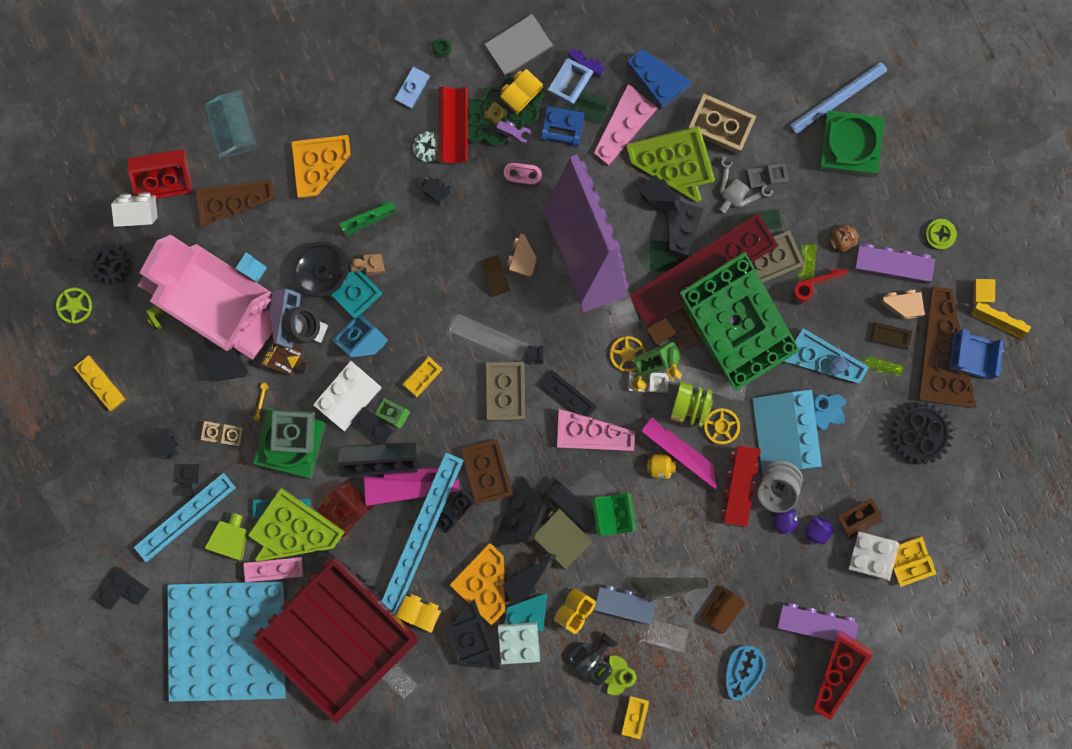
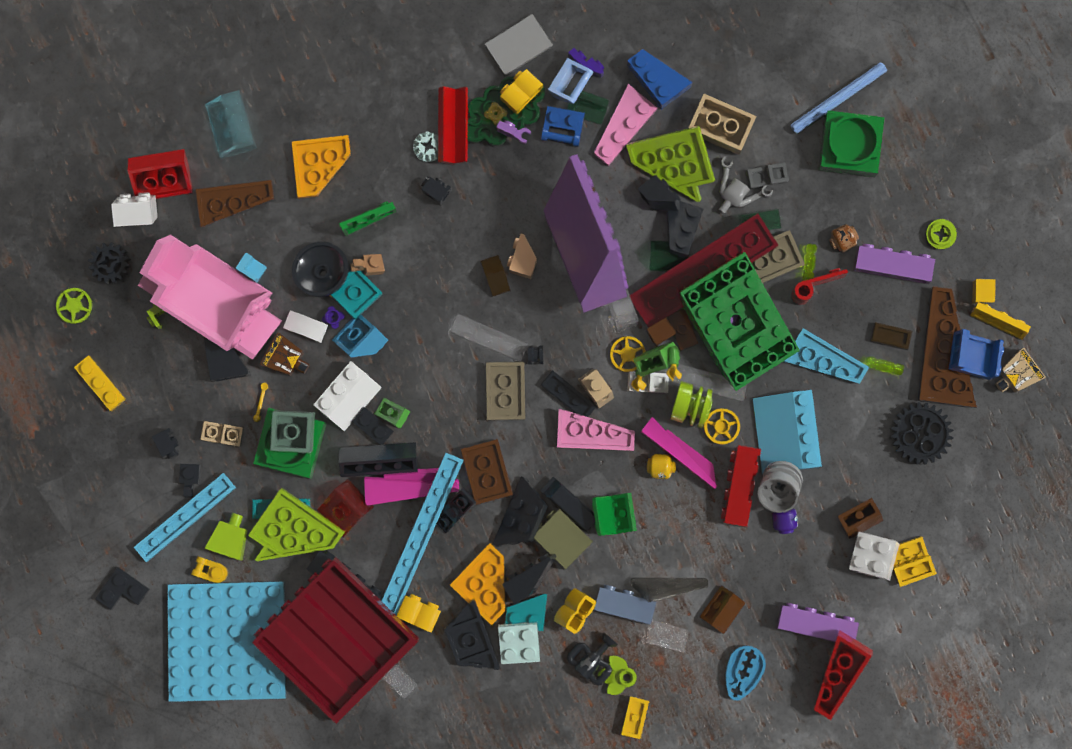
bright pink plate [244,557,304,582] -> none
sand blue slope [269,288,301,349] -> none
black tyre [282,306,320,344] -> none
light blue plate [395,67,430,109] -> none
yellow plate [403,356,443,397] -> none
dark green plate [433,38,452,58] -> none
bright pink plate [504,163,542,185] -> none
dark purple head [805,516,834,545] -> none
dark azure plate [813,394,847,430] -> none
medium blue hose [829,354,850,375] -> none
light nougat slope [881,290,925,320] -> none
none -> yellow plate [191,556,228,583]
none -> dark purple plate [322,306,345,329]
none -> tan torso [578,368,614,409]
none -> tan torso [995,348,1046,393]

